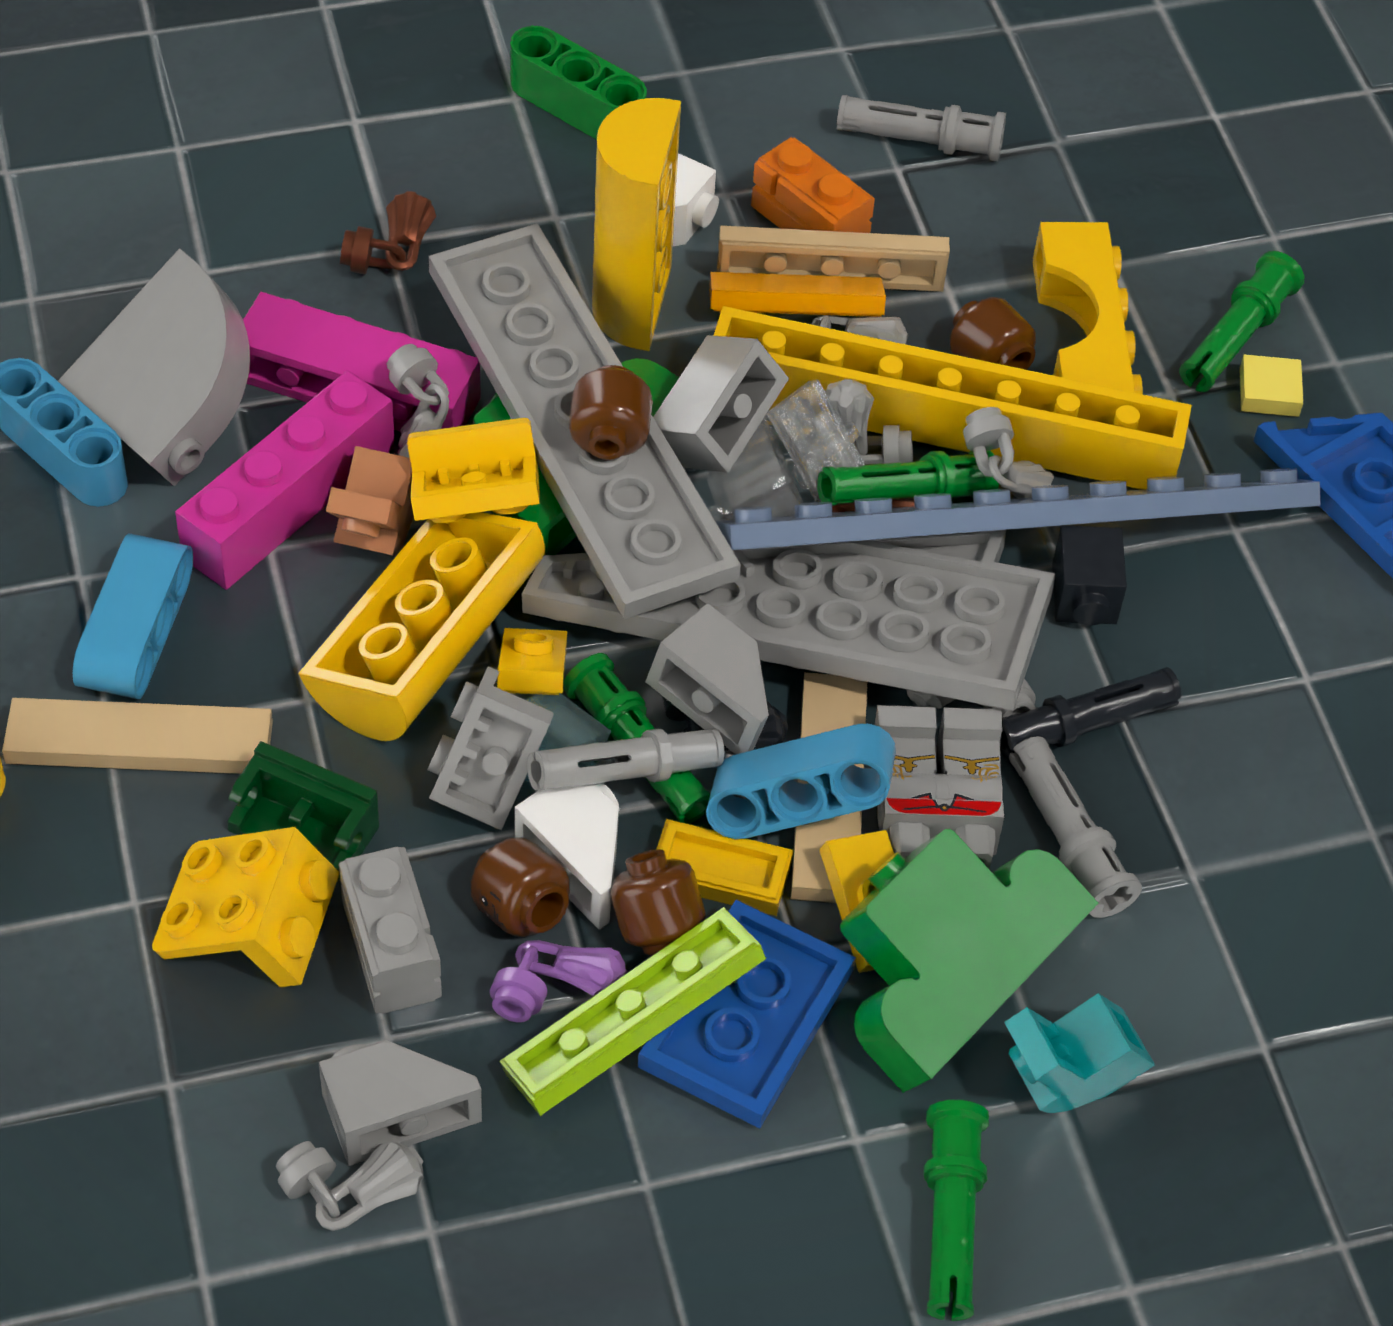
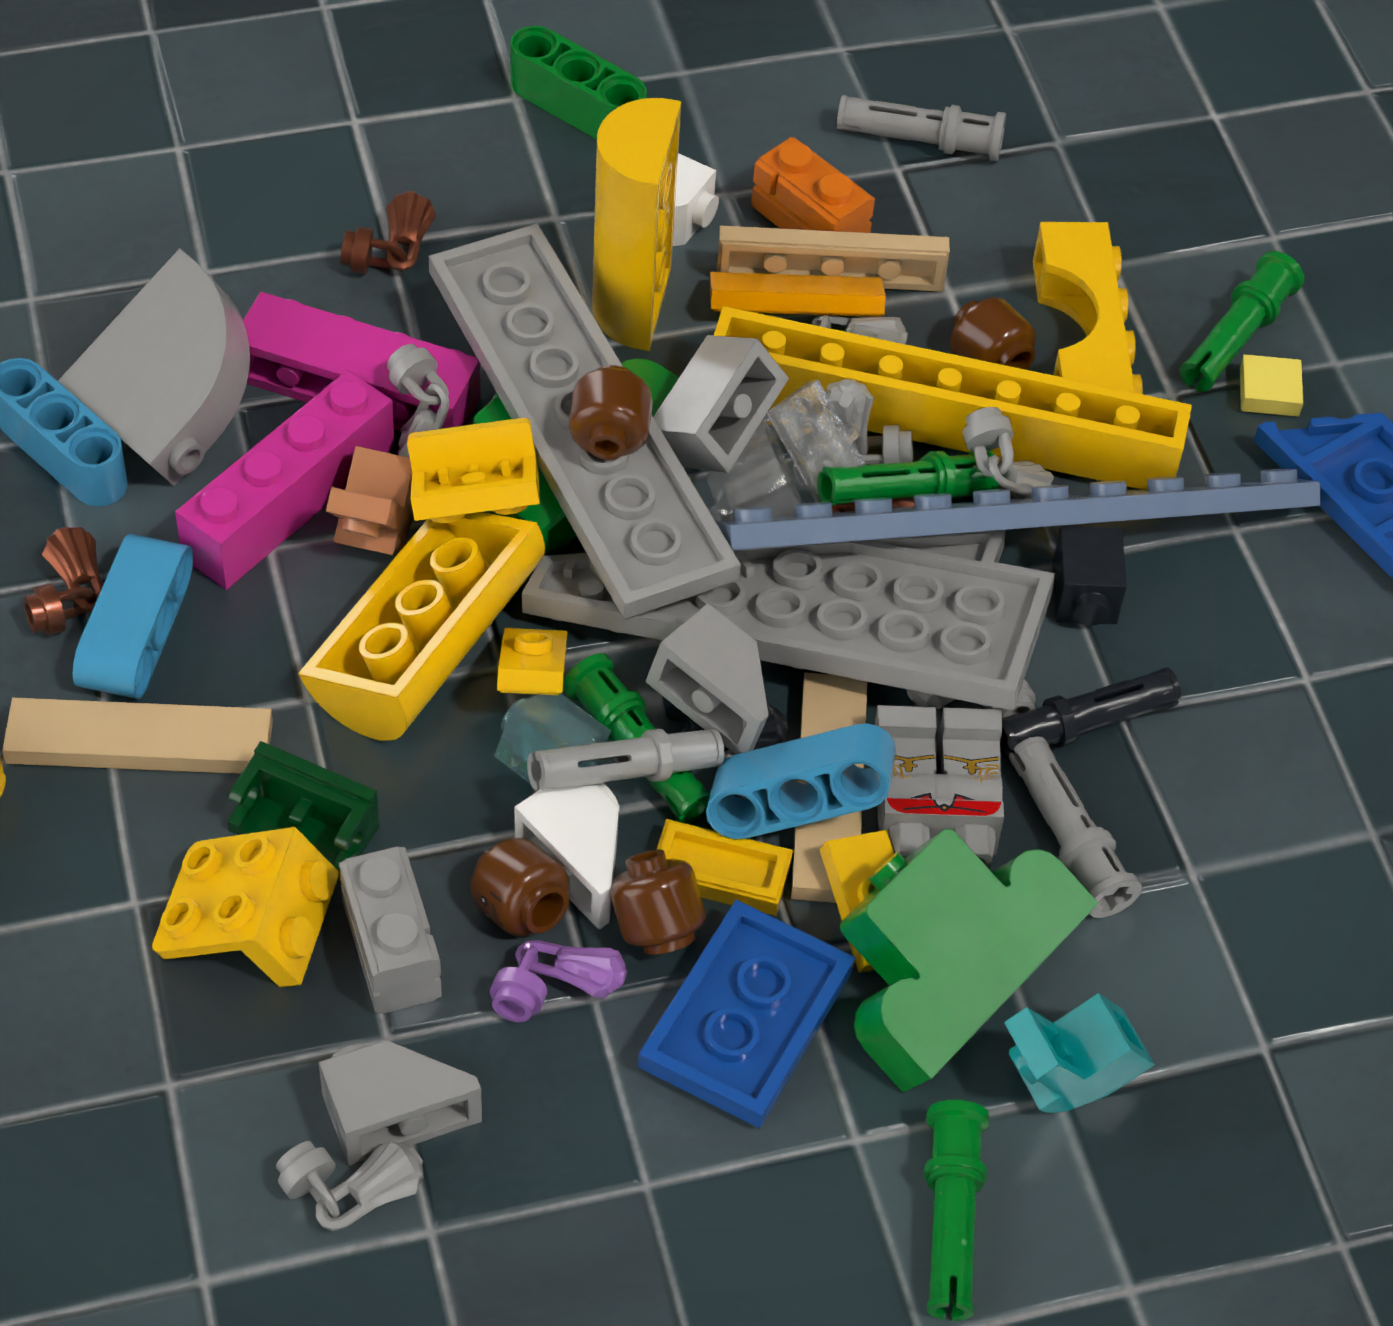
light grey bracket [427,666,554,830] -> none
lime tile [499,907,766,1116] -> none
none -> copper piece [23,526,104,636]

